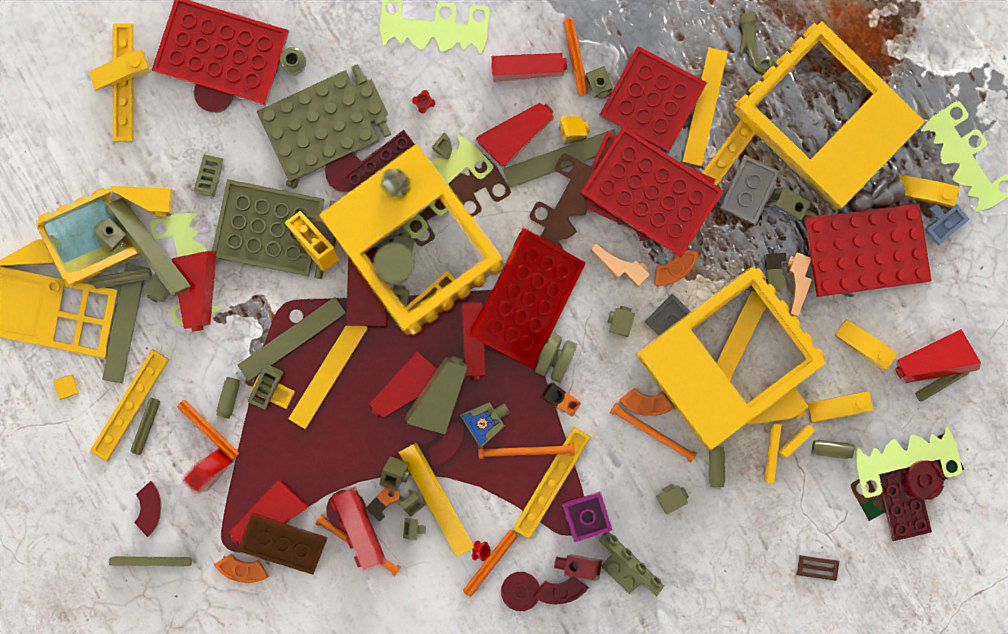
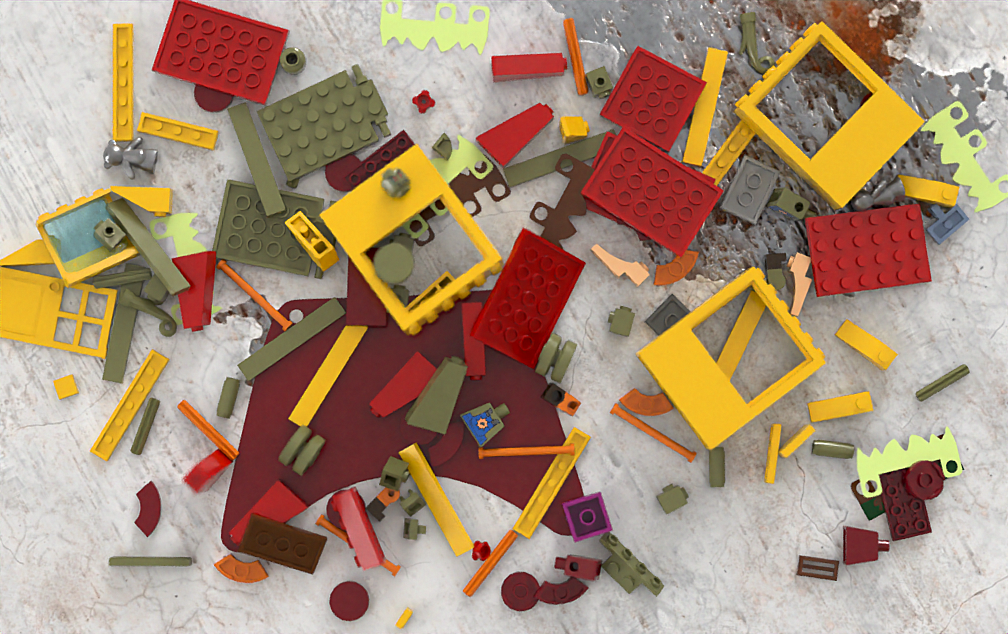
yellow slope [89,49,152,91] -> none
olive slope [194,154,223,197] -> none
olive slope [247,364,284,410] -> none
yellow tile [251,374,295,409] -> none
yellow slope [746,387,809,425] -> none
red slope [895,329,981,383] -> none
none -> flat silver piece [103,137,158,180]
none -> olive plant [119,289,177,337]
none -> yellow tile [137,112,219,151]
none -> orange bar [216,259,293,331]
none -> olive tile [227,102,286,218]
none -> olive wheel [278,425,326,476]
none -> dark red tile [329,581,370,621]
none -> yellow tile [395,607,413,629]
none -> dark red torso [843,526,890,565]

